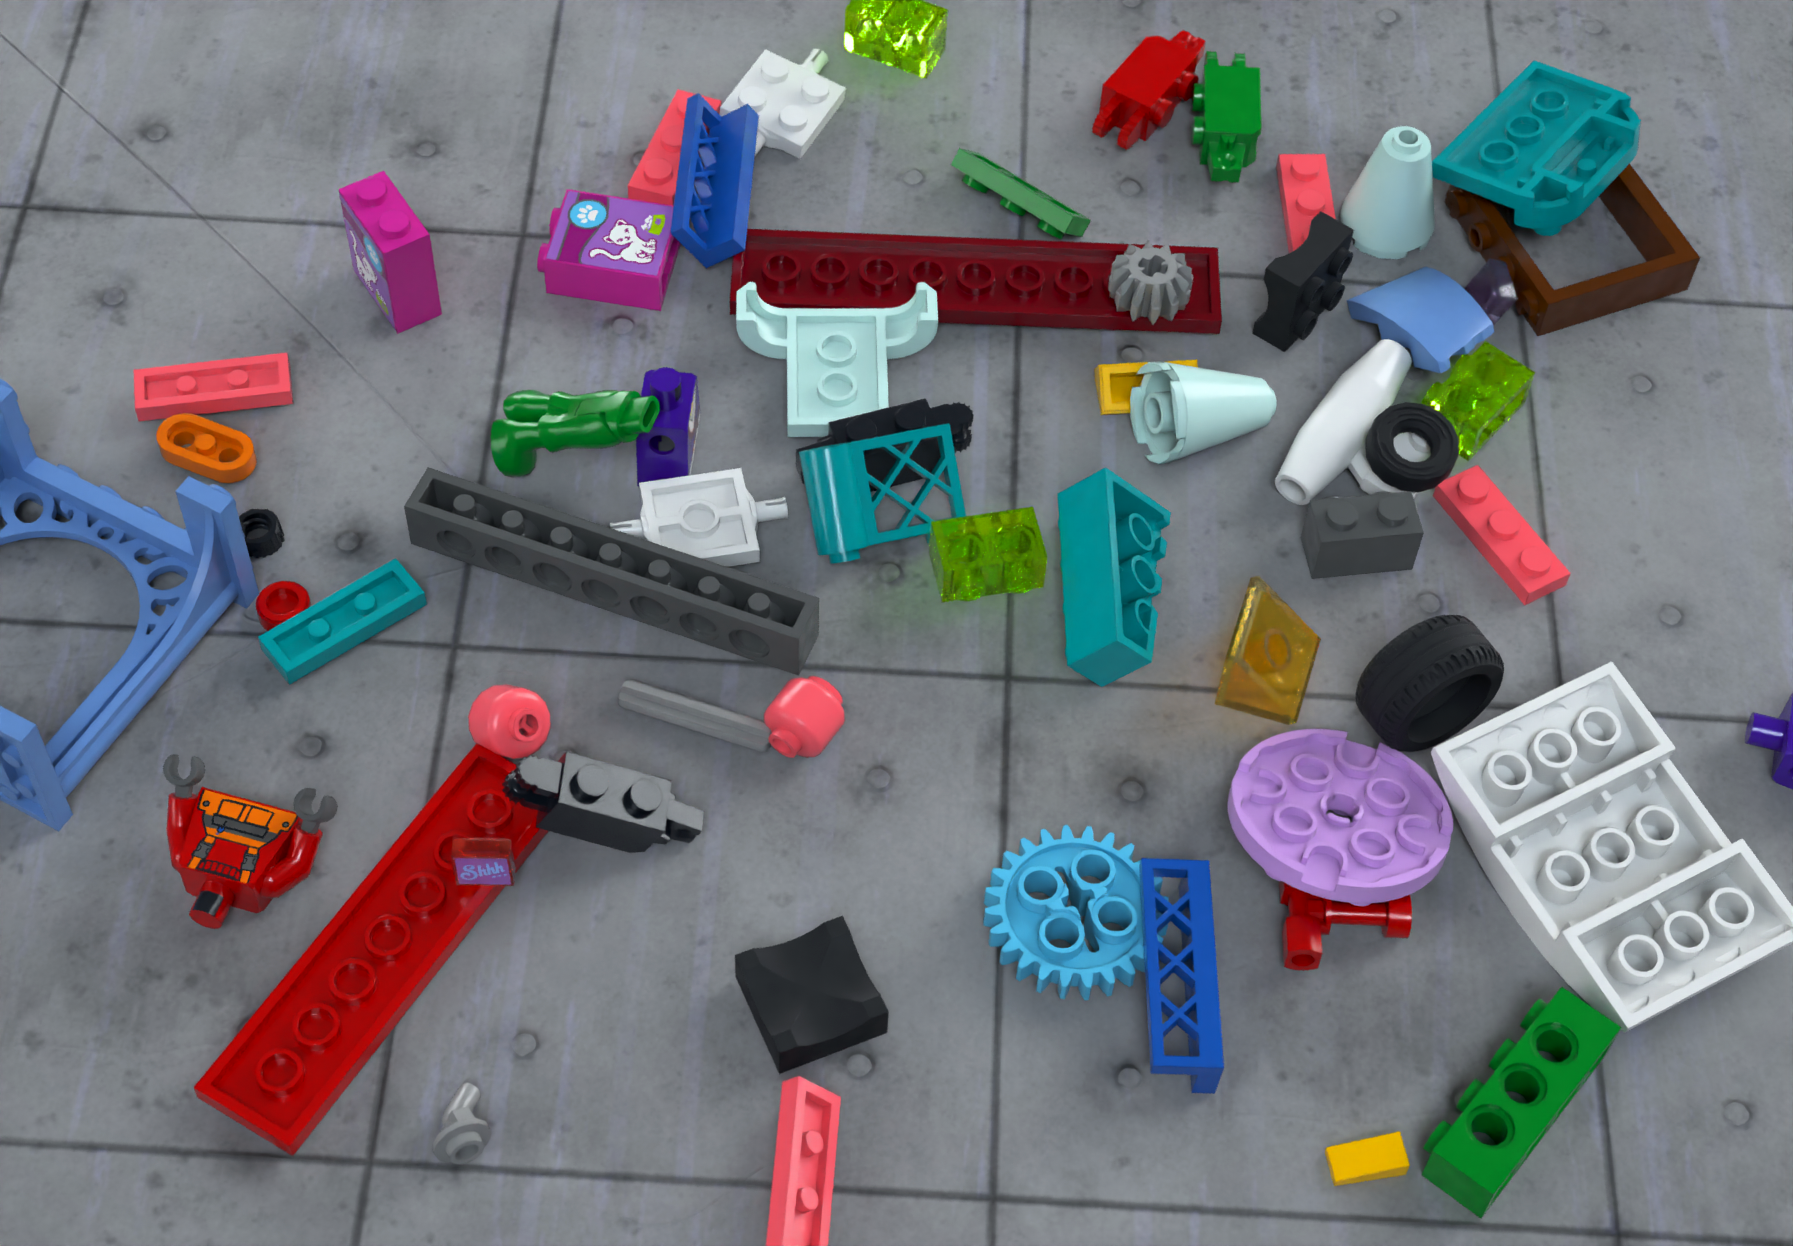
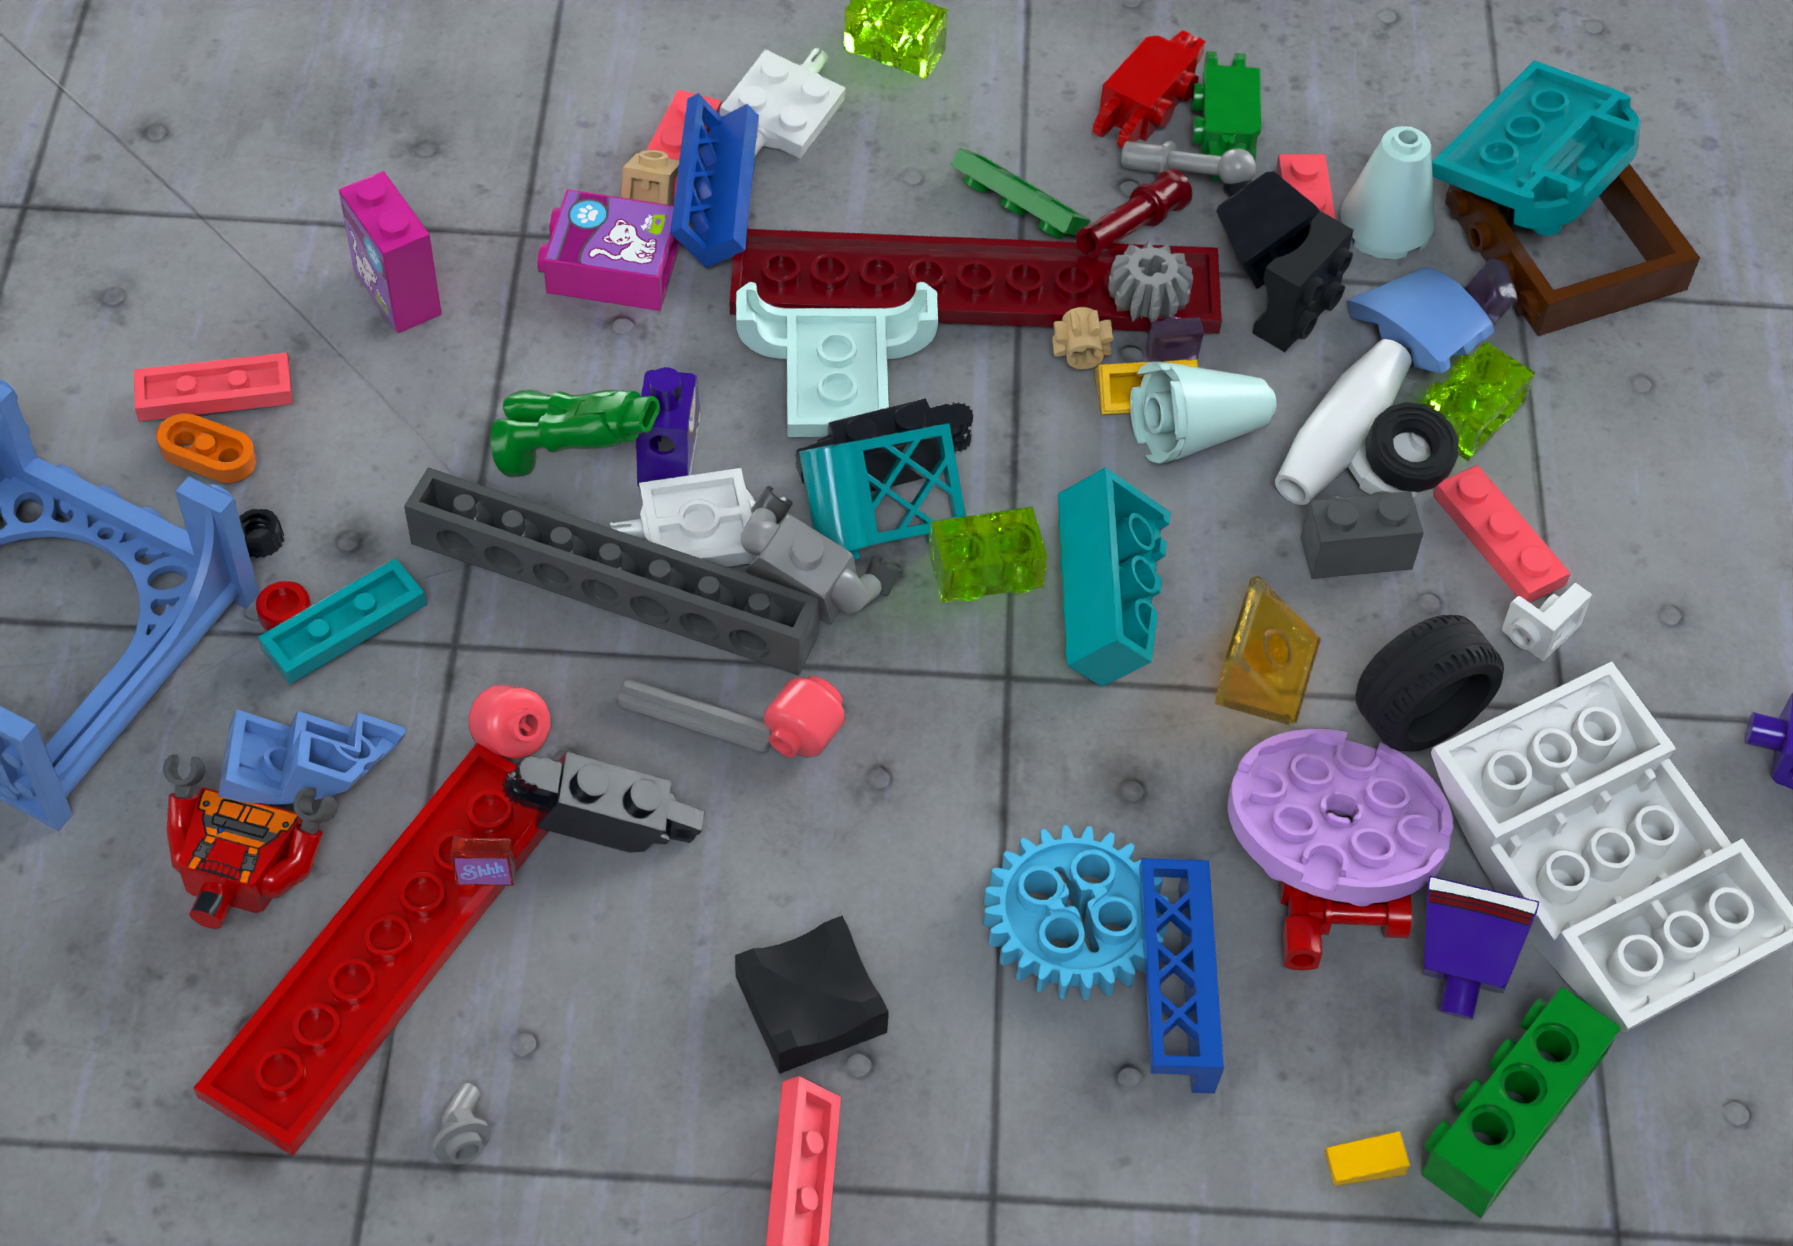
none -> medium blue slope [218,709,406,804]
none -> tan bracket [621,150,680,205]
none -> light grey torso [741,486,901,625]
none -> tan gear [1052,307,1114,369]
none -> dark red pin [1076,168,1193,258]
none -> light grey pin [1121,141,1256,184]
none -> clear purple plate [1146,317,1204,362]
none -> black torso [1216,171,1320,289]
none -> dark purple torso [1424,876,1540,1020]
none -> white bracket [1502,582,1592,662]

